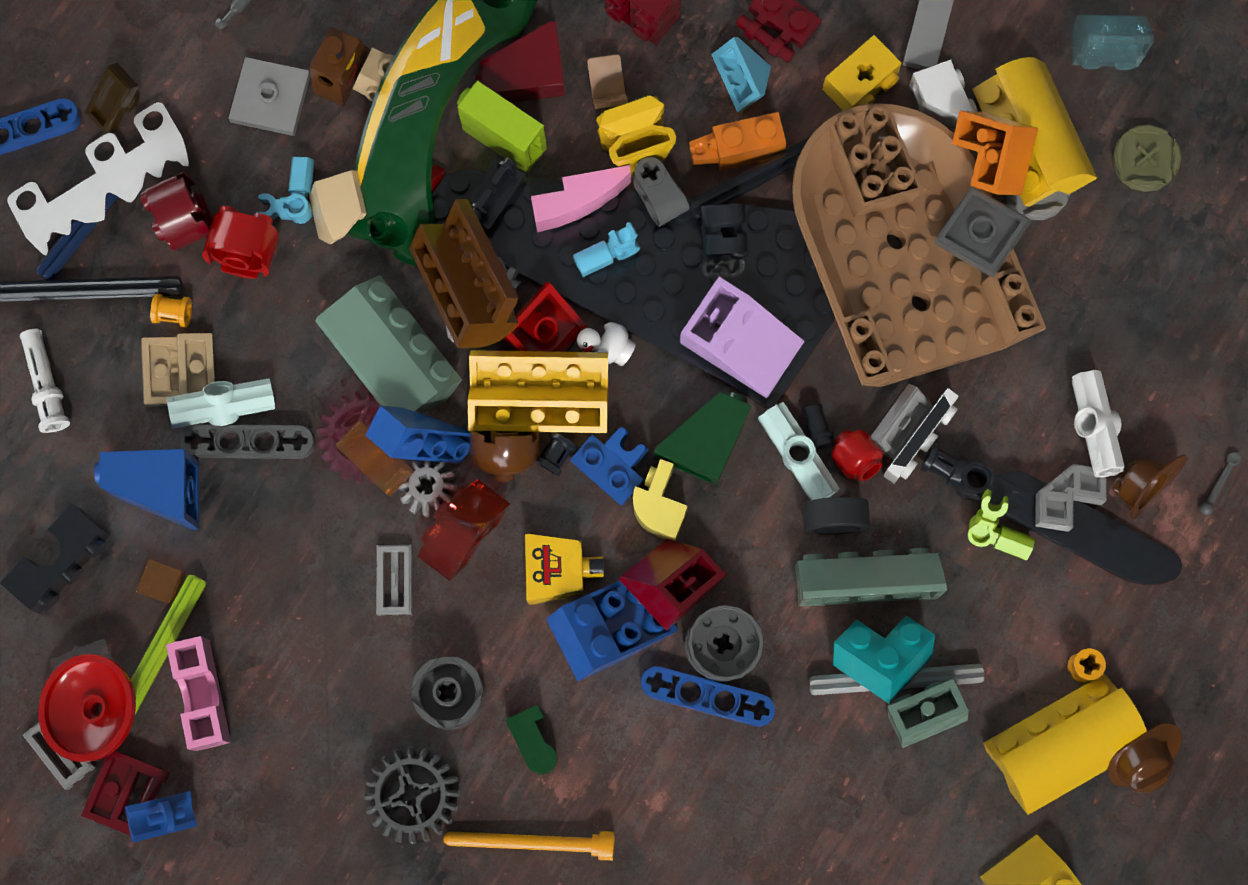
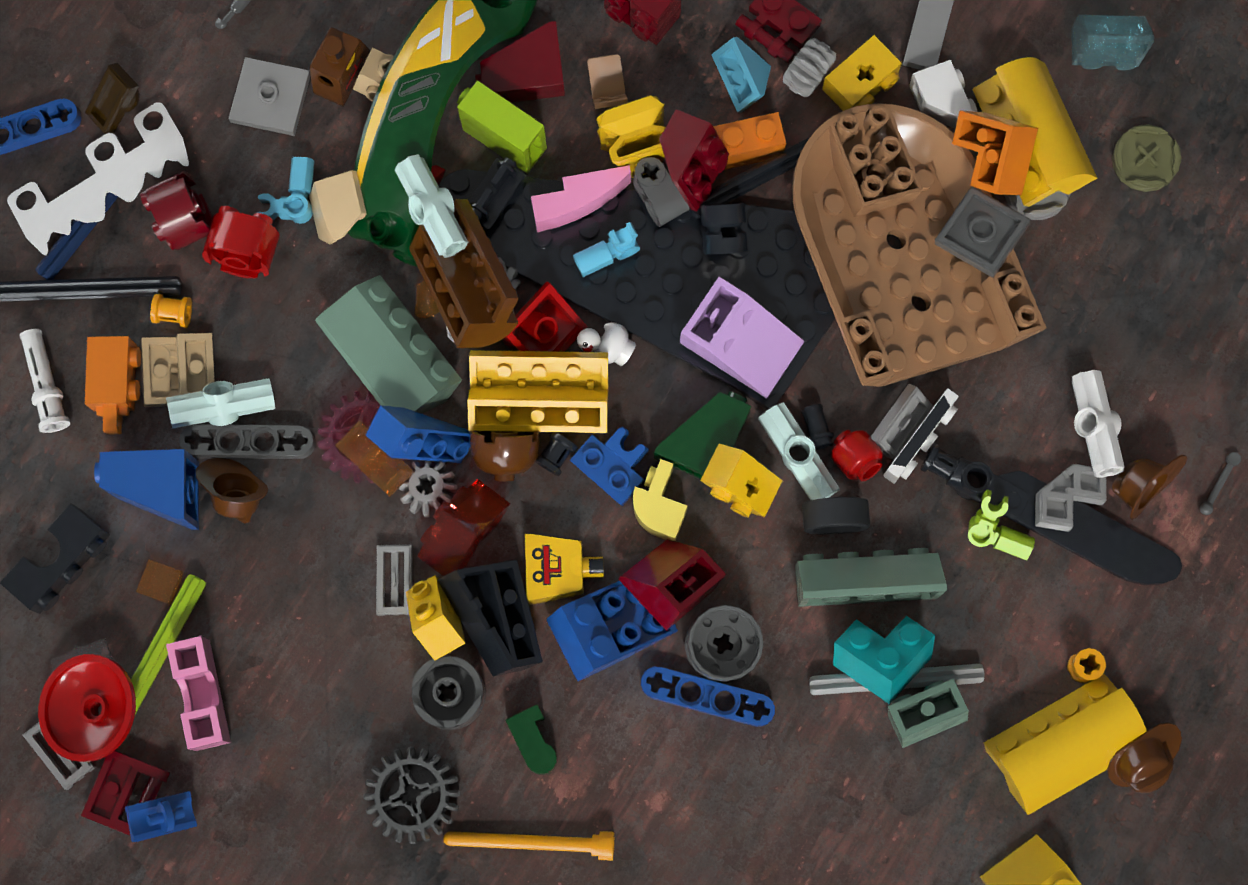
none -> orange hinge [85,336,141,435]
none -> reddish brown piece [196,458,268,524]
none -> light aqua piece [395,154,468,258]
none -> yellow brick [406,575,465,660]
none -> clear orange tile [415,281,440,319]
none -> black wedge [437,560,543,677]
none -> dark red slope [659,109,729,212]
none -> yellow brick [700,444,783,517]
none -> light grey gear [783,38,836,98]

